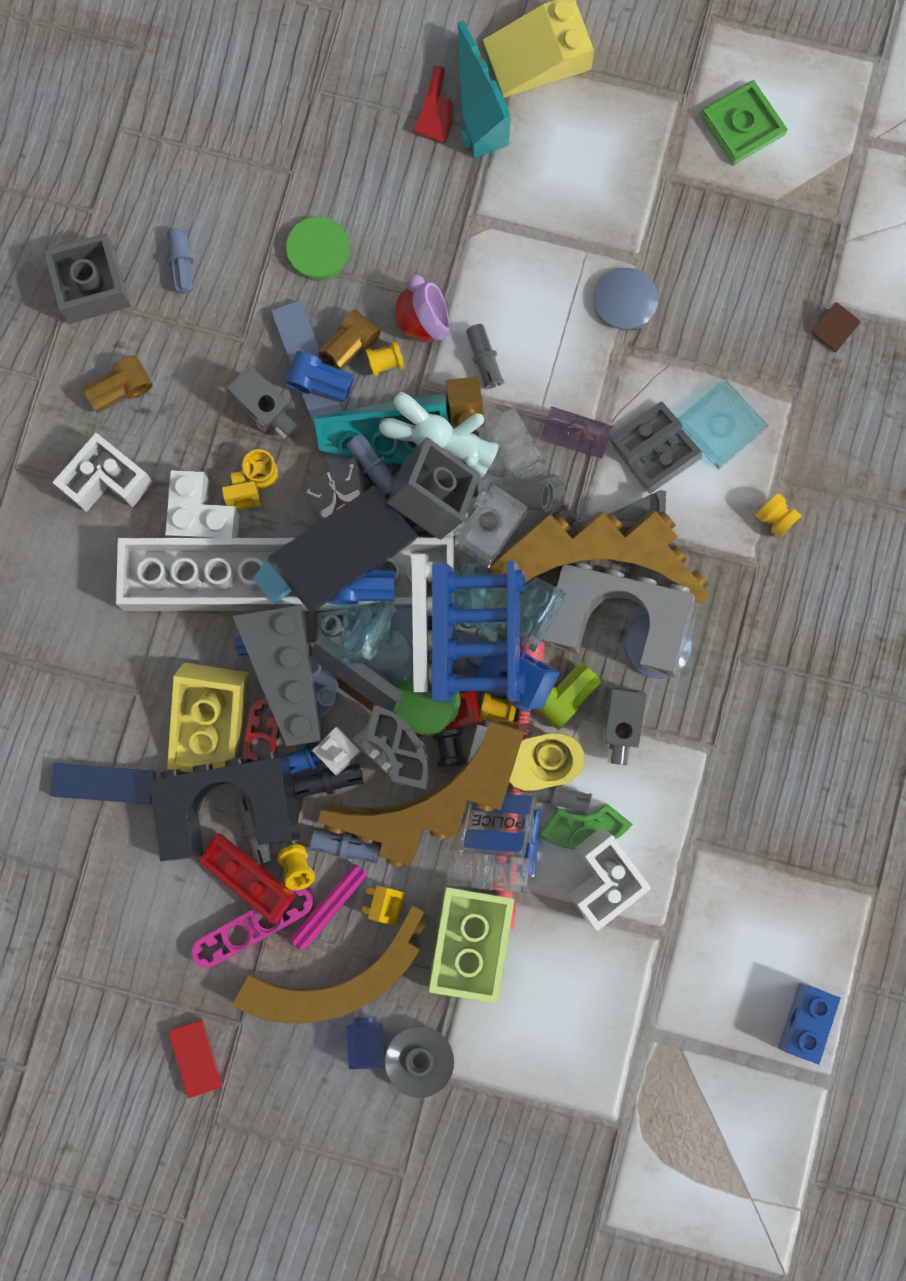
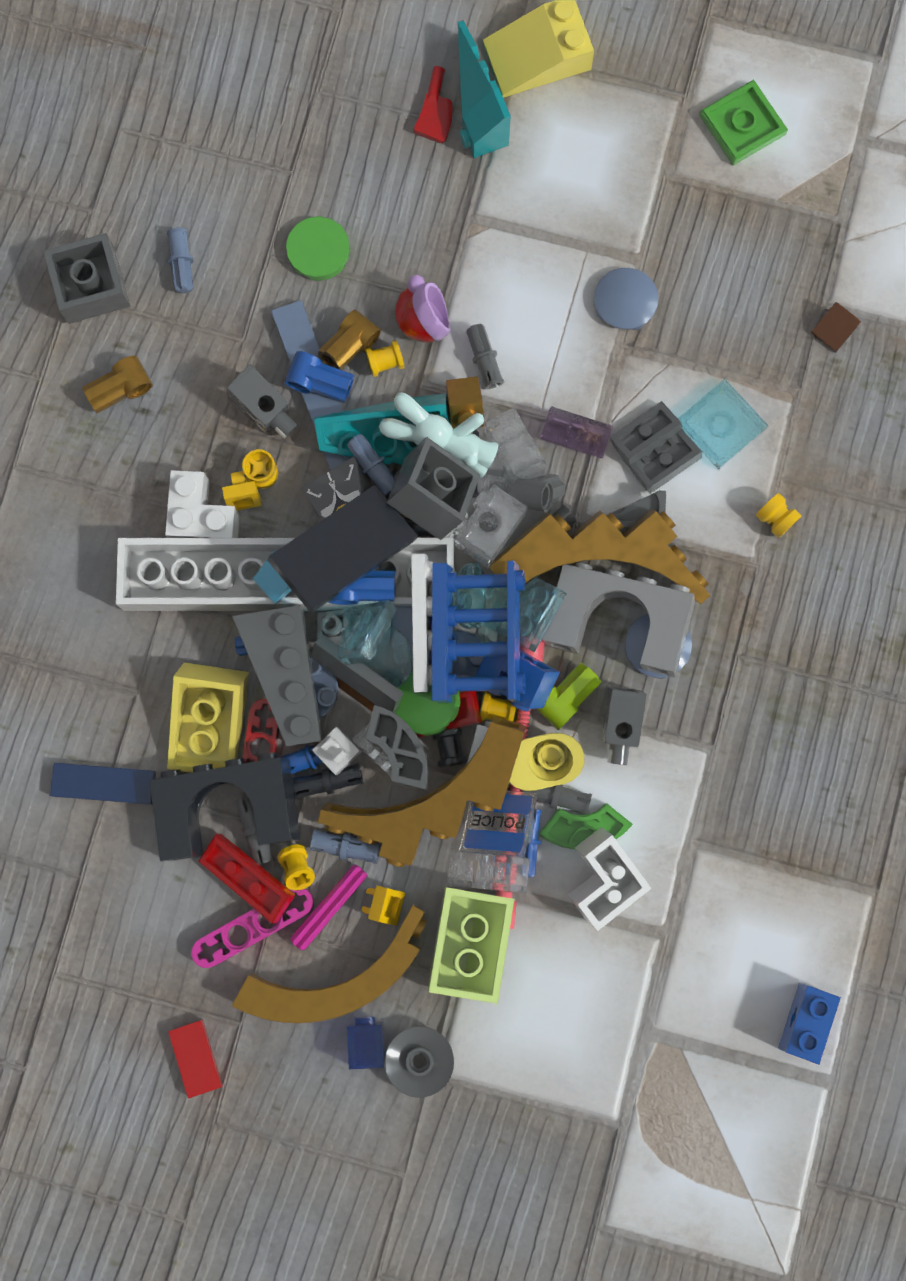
white brick [52,433,154,512] -> none

